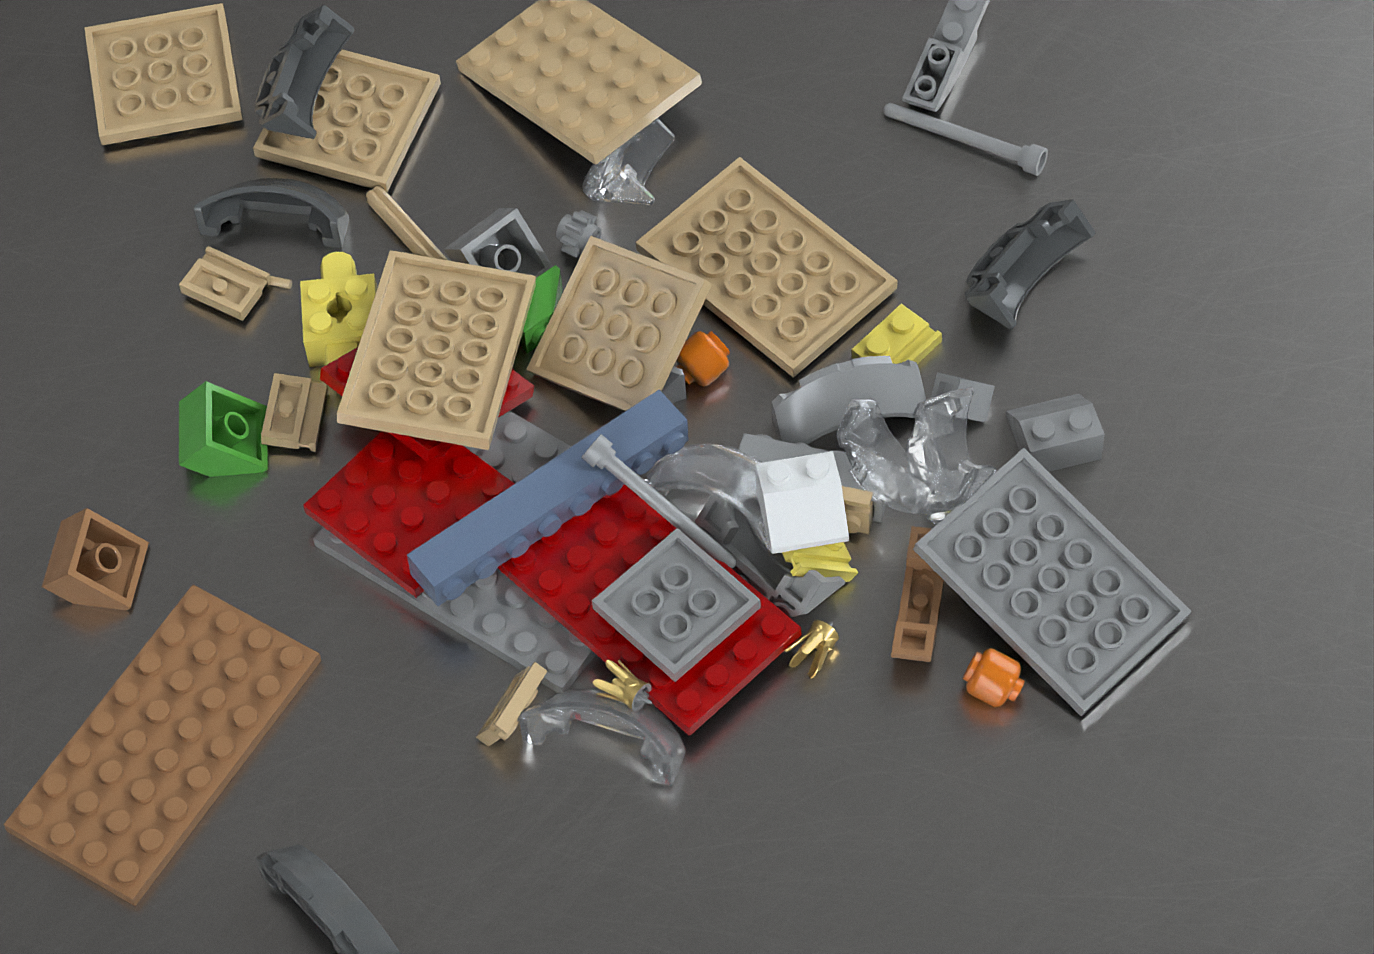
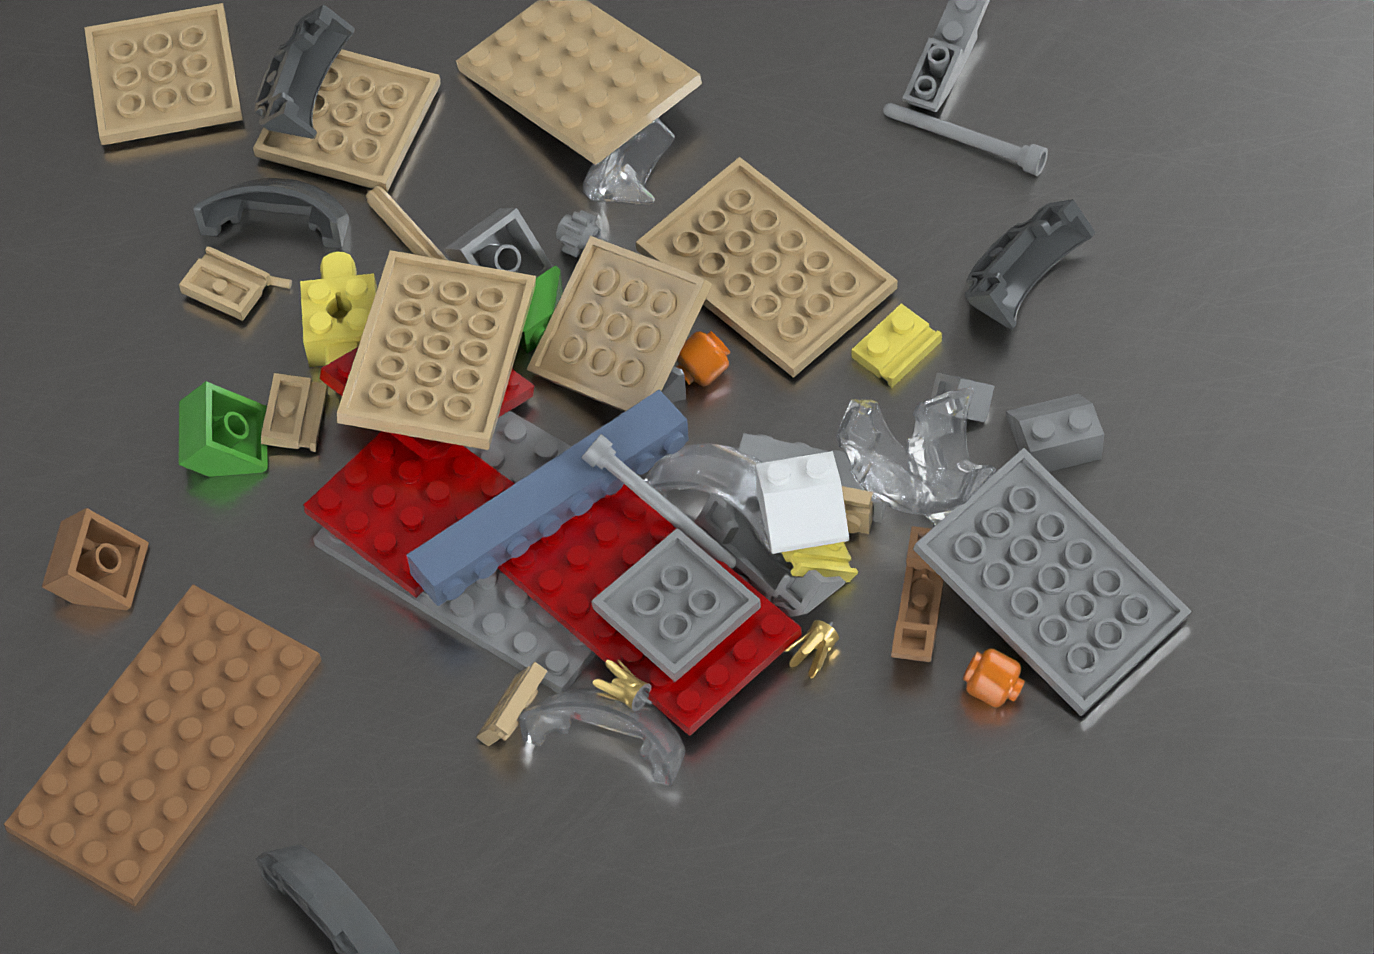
light grey windscreen [771,356,930,444] -> none

